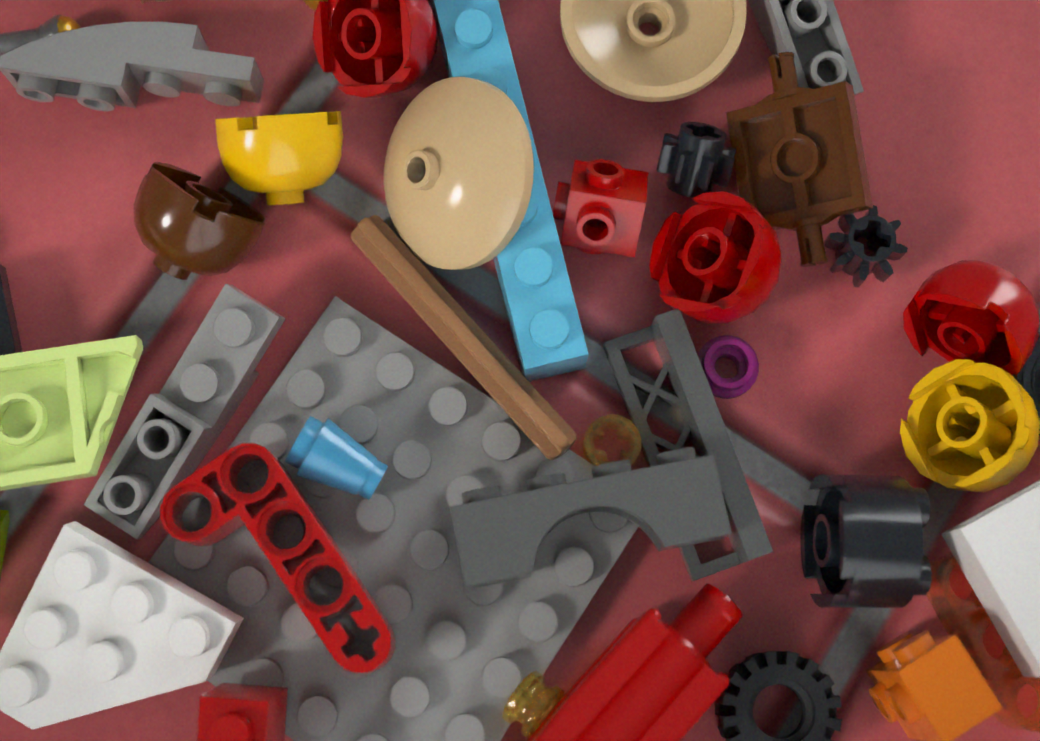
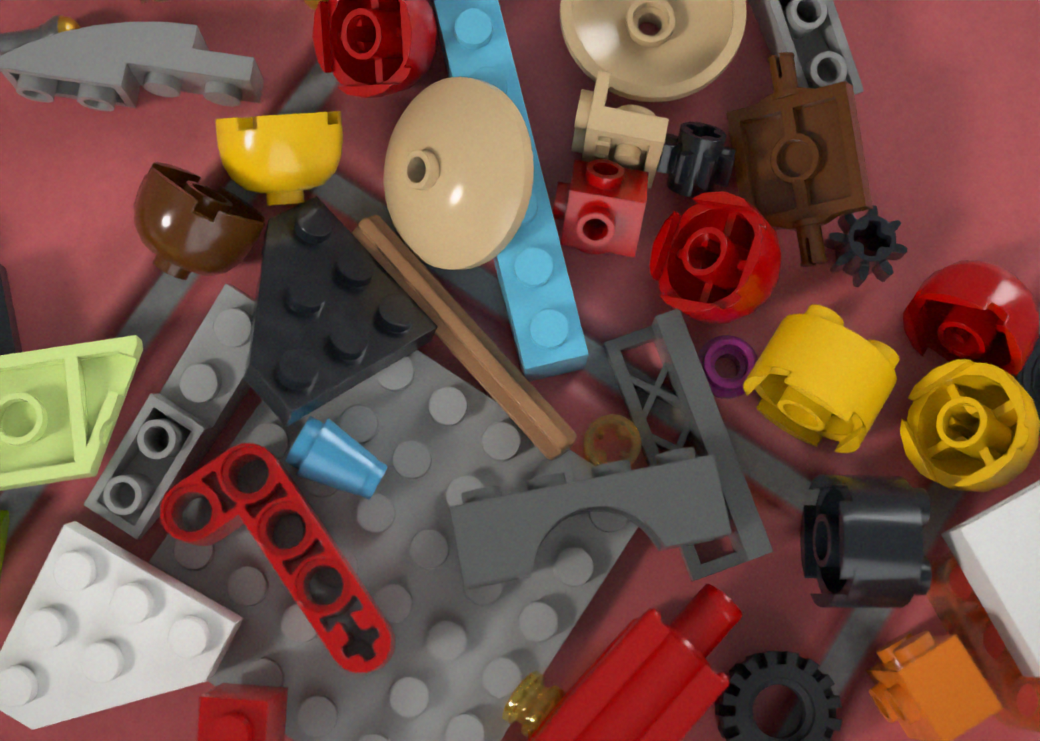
none -> black plate [244,196,438,427]
none -> tan bracket [571,70,669,189]
none -> yellow brick [743,304,900,453]

